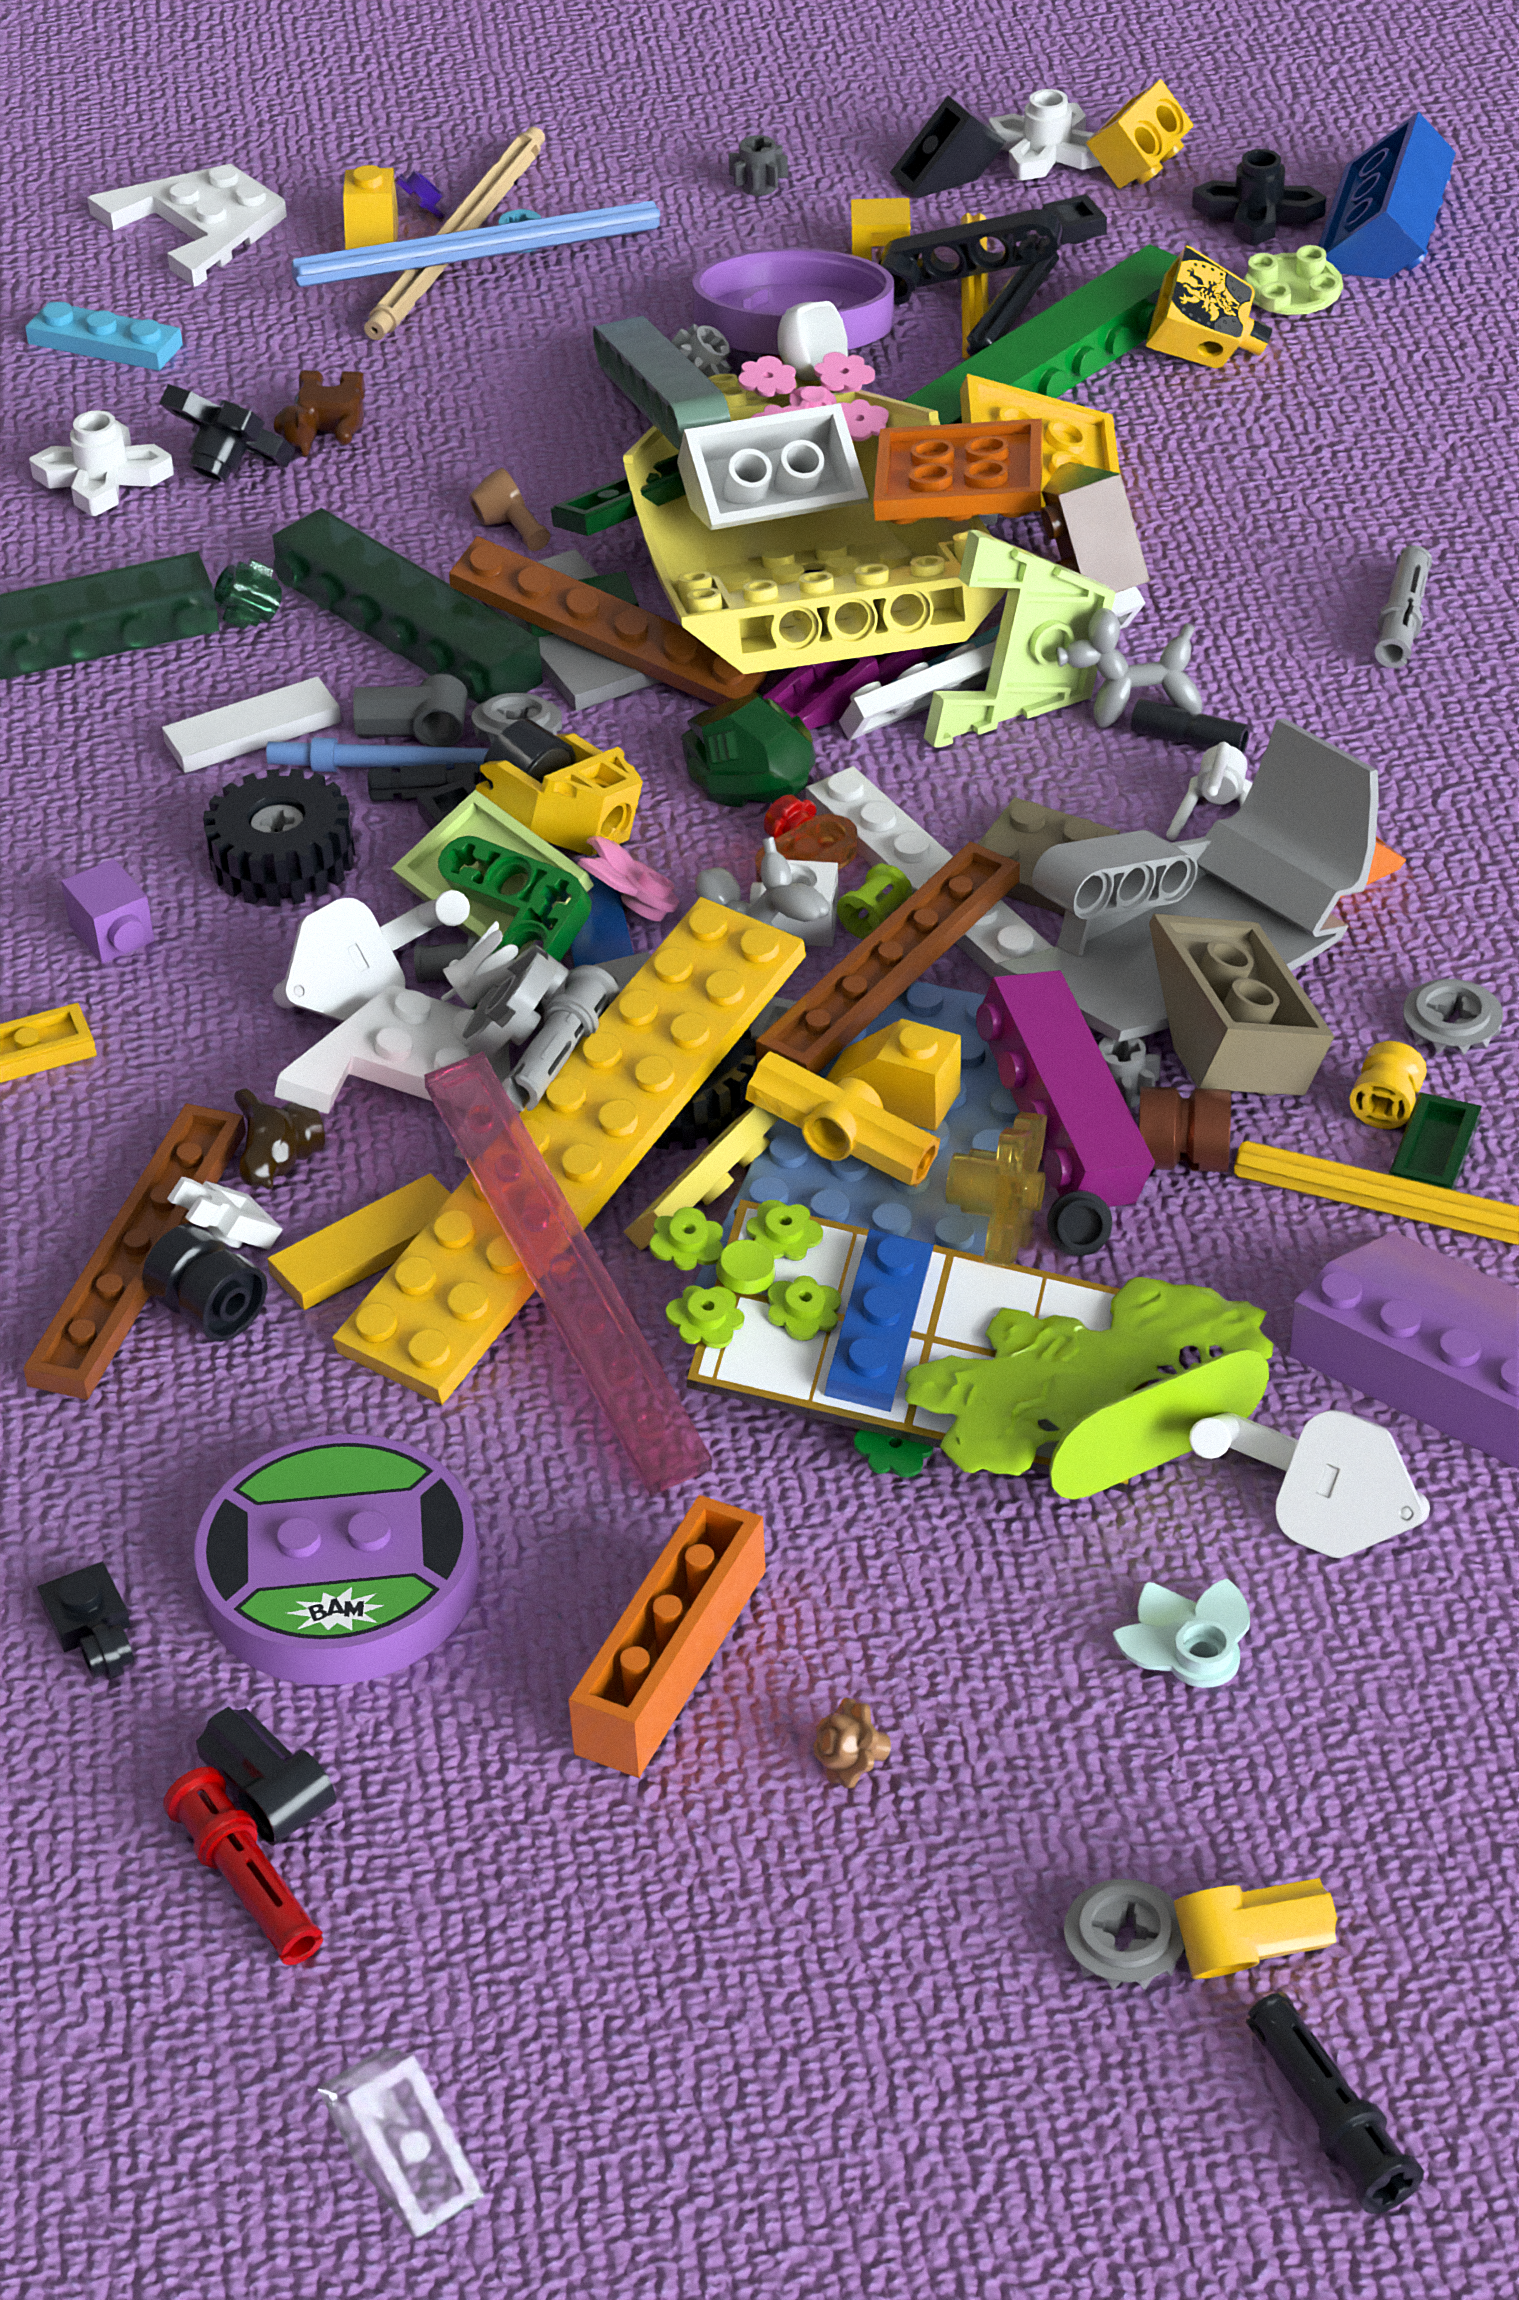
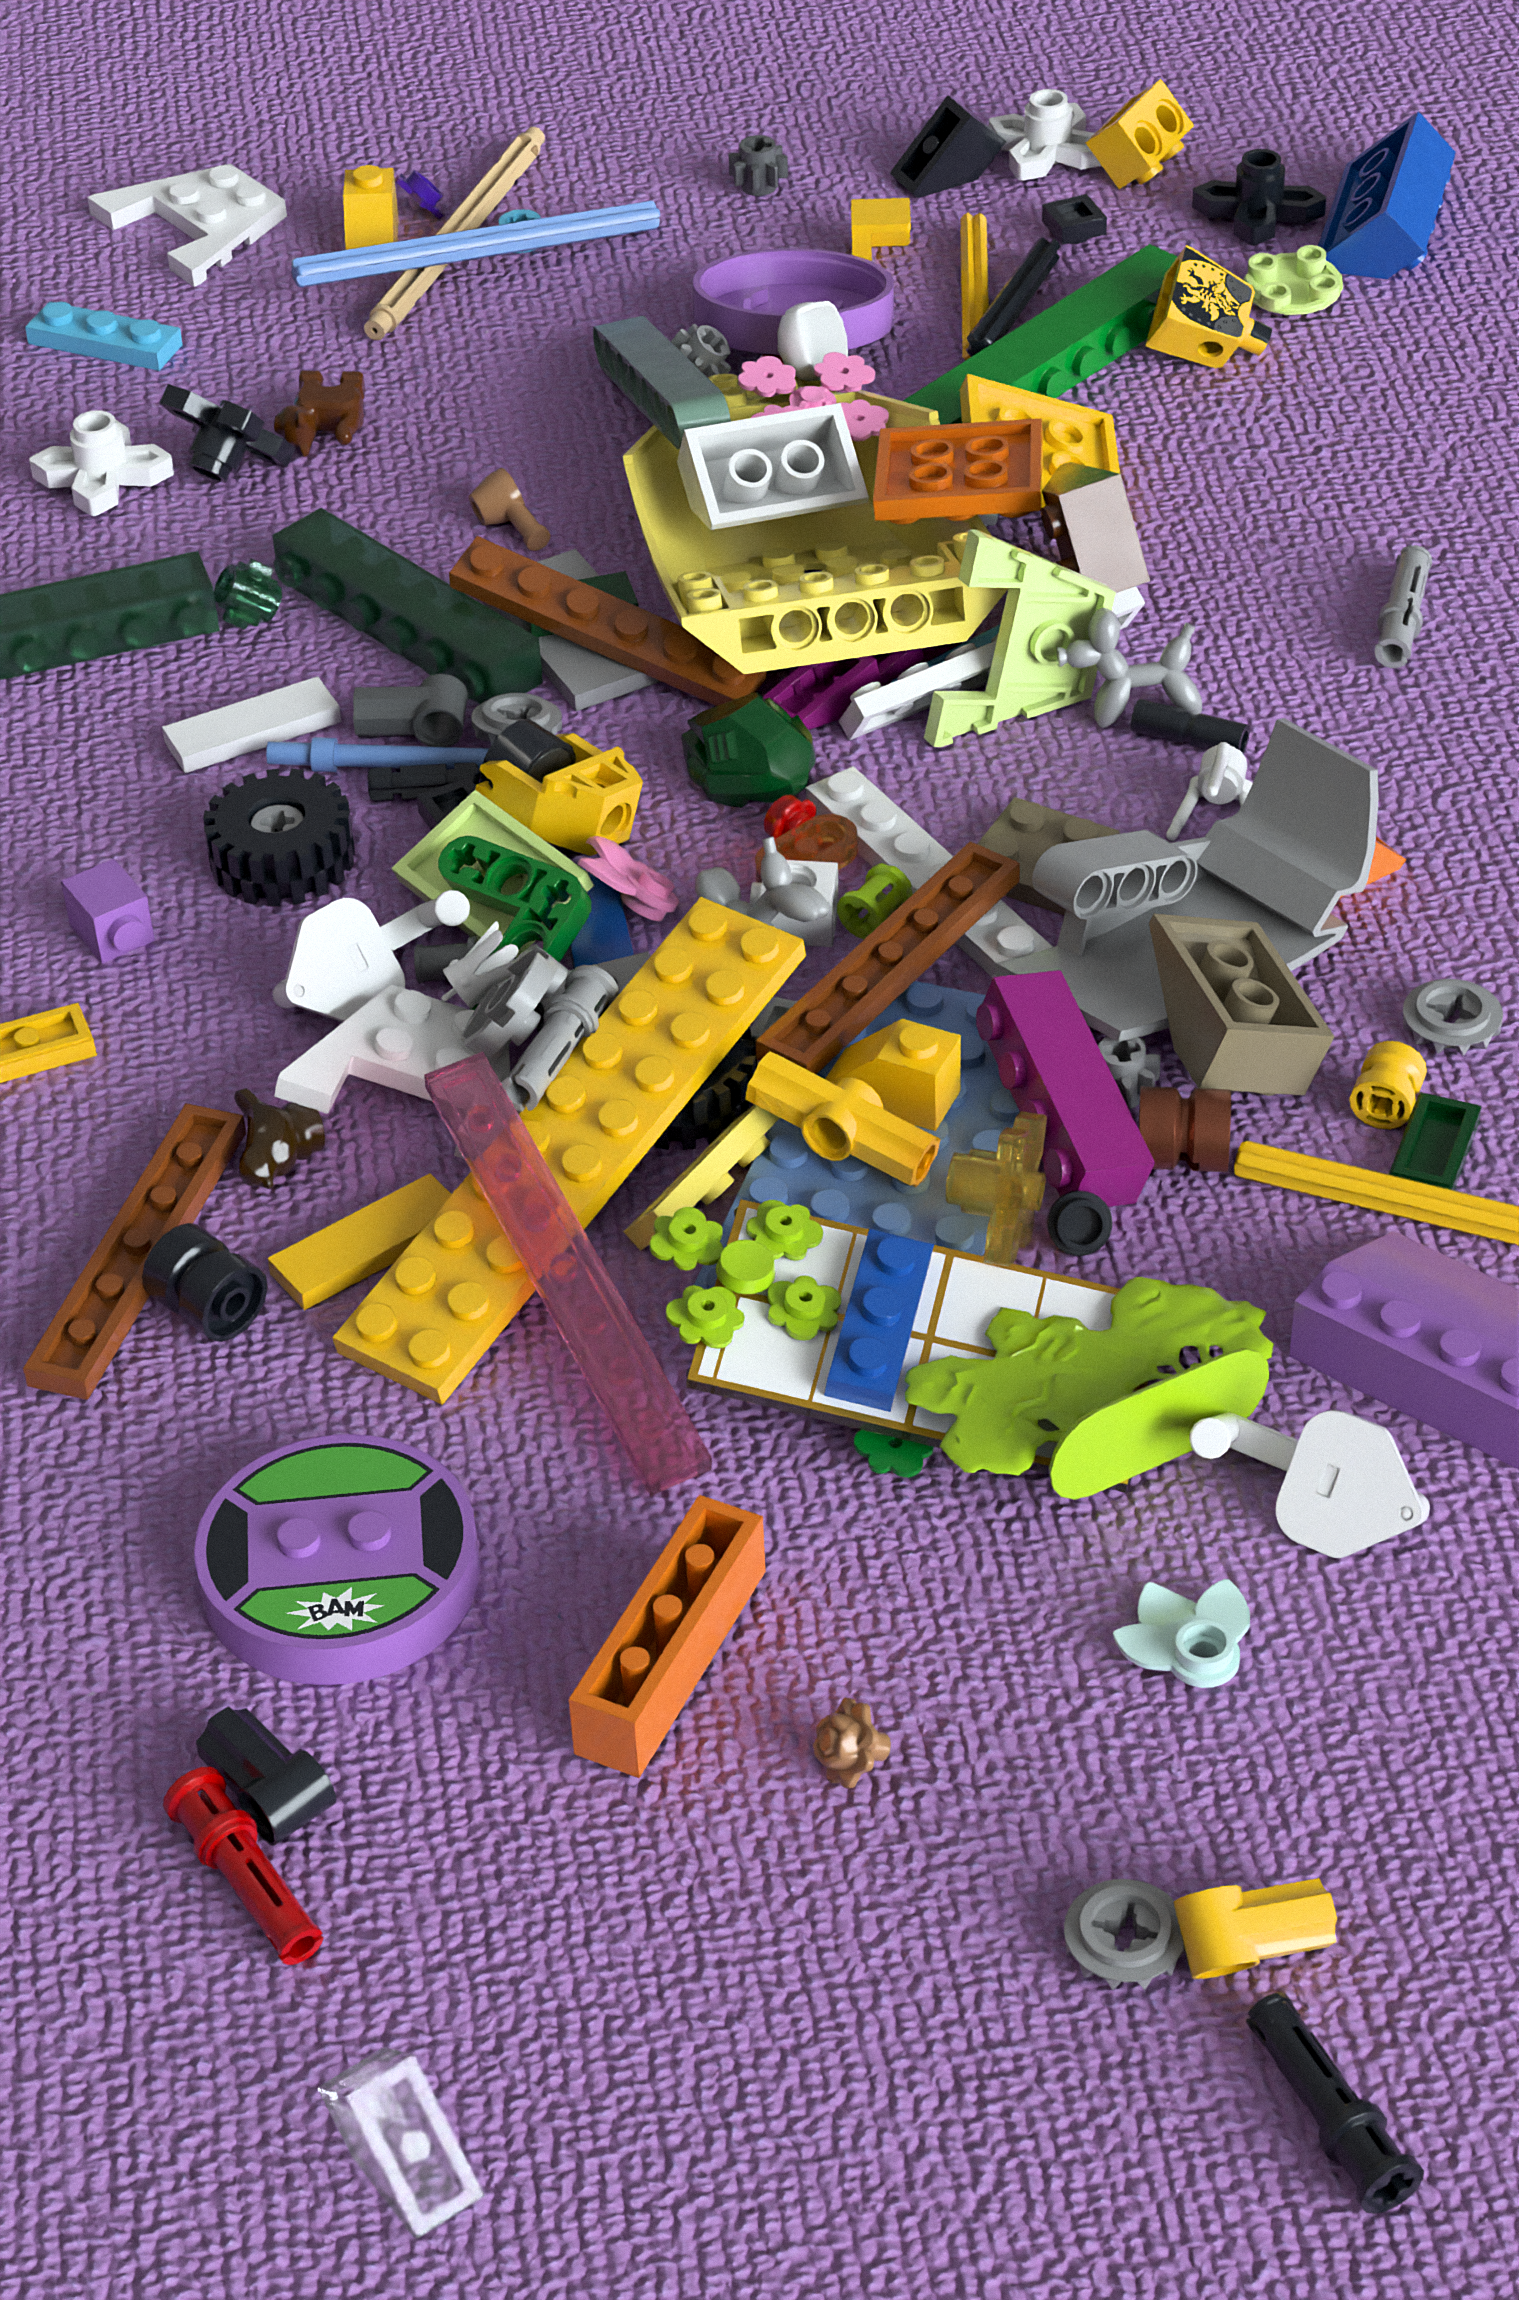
black plate [37,1561,135,1680] -> none
white plate [167,1177,283,1250] -> none
dark green tile [550,454,686,536] -> none
black beam [878,209,1063,304] -> none

